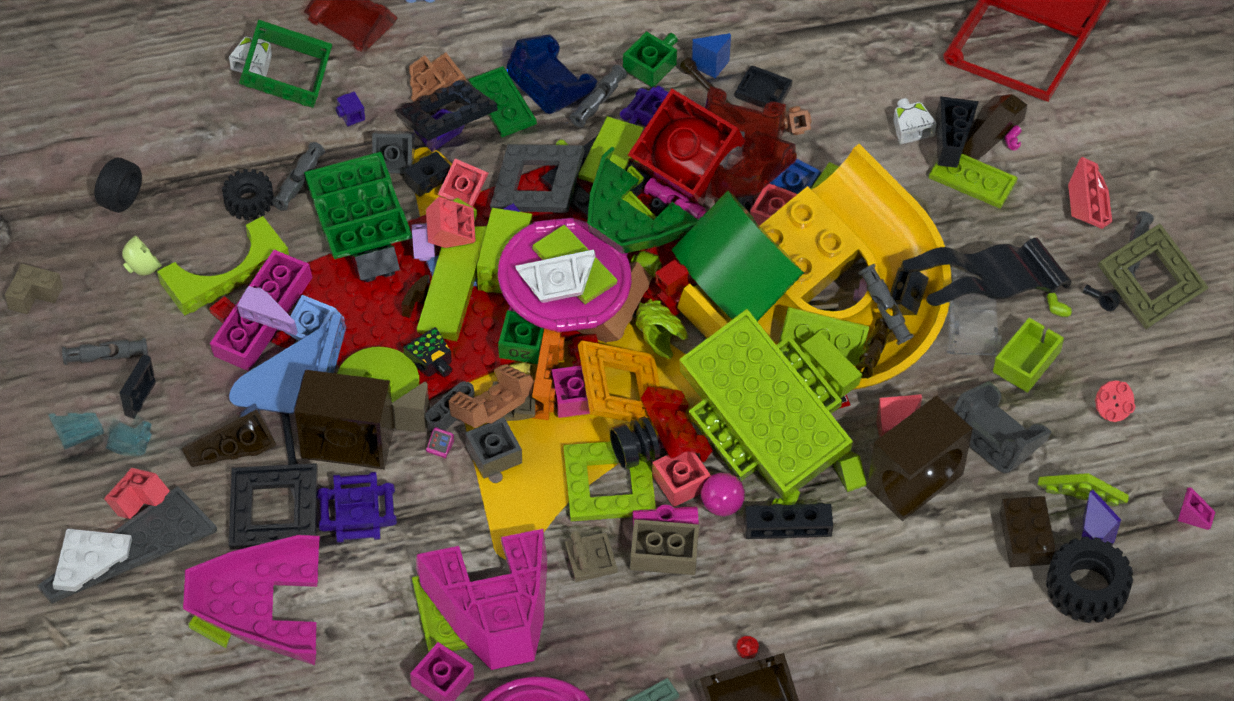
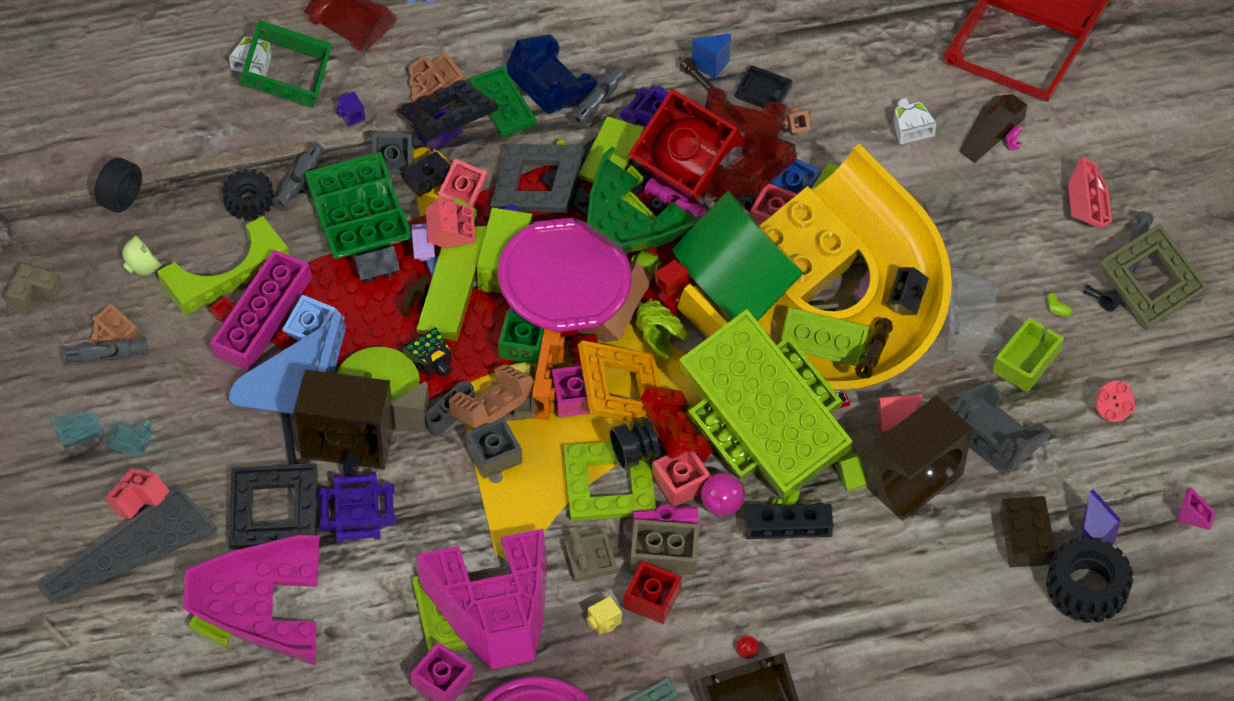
white plate [53,529,132,592] -> none
black container [119,355,156,419] -> none
dark brown wedge [181,404,277,467] -> none
lavender slope [237,286,298,335] -> none
slope [426,428,454,458] -> none
white wing [516,250,596,303] -> none
lime tile [532,225,617,305] -> none
green brick [623,31,678,87] -> none
lime brick [800,332,862,398] -> none
dark grey piece [858,263,914,345] -> none
black flag [901,238,1072,306] -> none
lime tile [929,154,1018,209] -> none
black wedge [936,96,979,168] -> none
lime plate [1038,473,1129,506] -> none
none -> nougat slope [91,303,139,343]
none -> black tile [343,453,359,476]
none -> light yellow brick [586,596,622,635]
none -> red brick [624,561,682,624]

